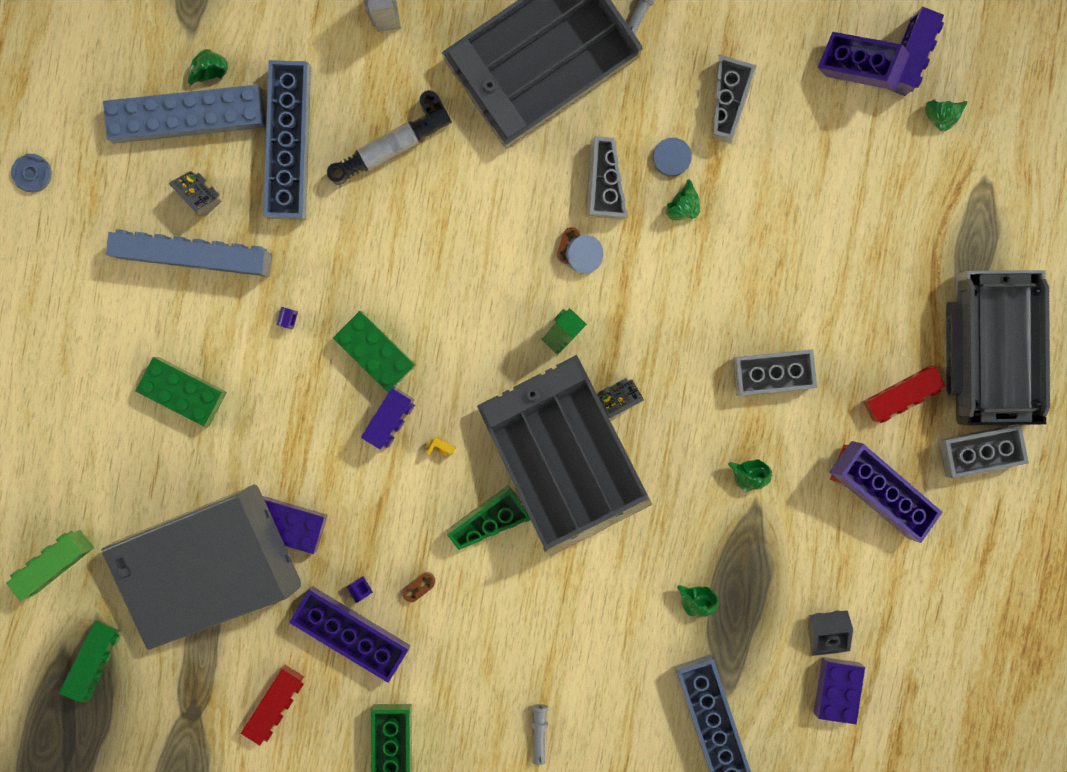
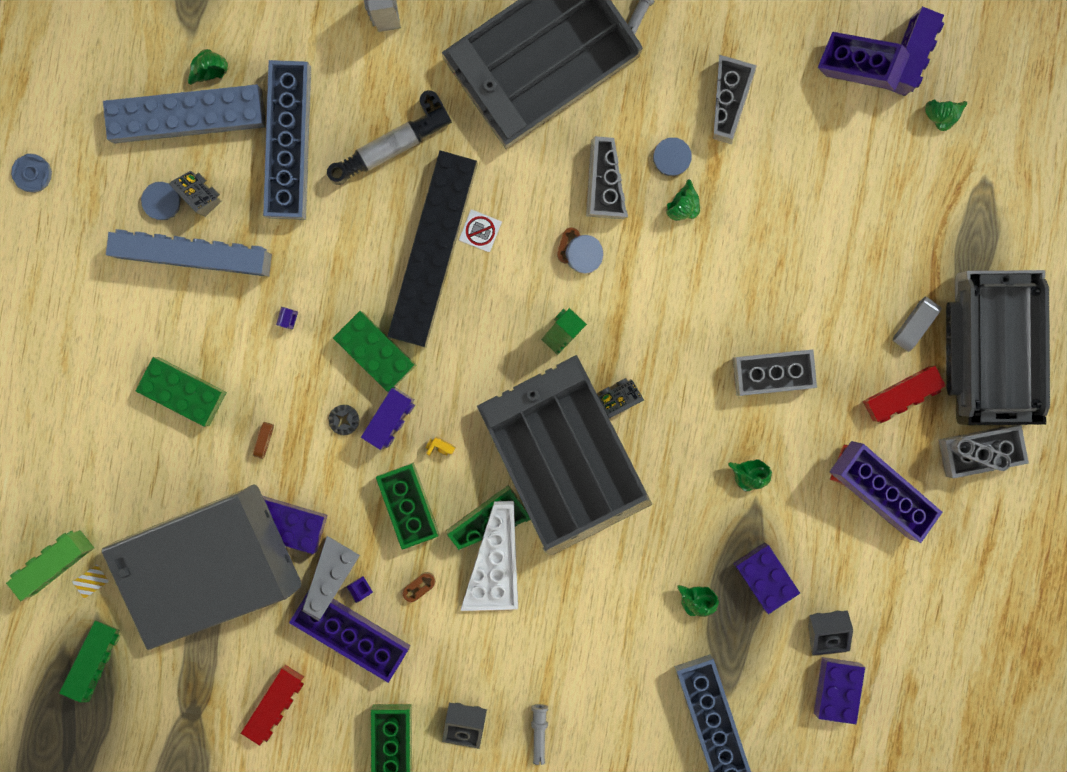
none -> sticker [72,565,109,599]
none -> sand blue tile [141,182,181,220]
none -> dark orange beam [253,422,274,459]
none -> light grey wing [303,536,360,621]
none -> dark grey gear [328,405,359,435]
none -> green brick [376,462,440,550]
none -> black brick [387,150,478,347]
none -> dark grey slope [442,702,487,749]
none -> sticker [459,210,502,252]
none -> white wing [461,501,518,611]
none -> dark purple brick [733,542,800,614]
none -> light grey beam [893,296,942,352]
none -> light grey beam [951,438,1011,471]

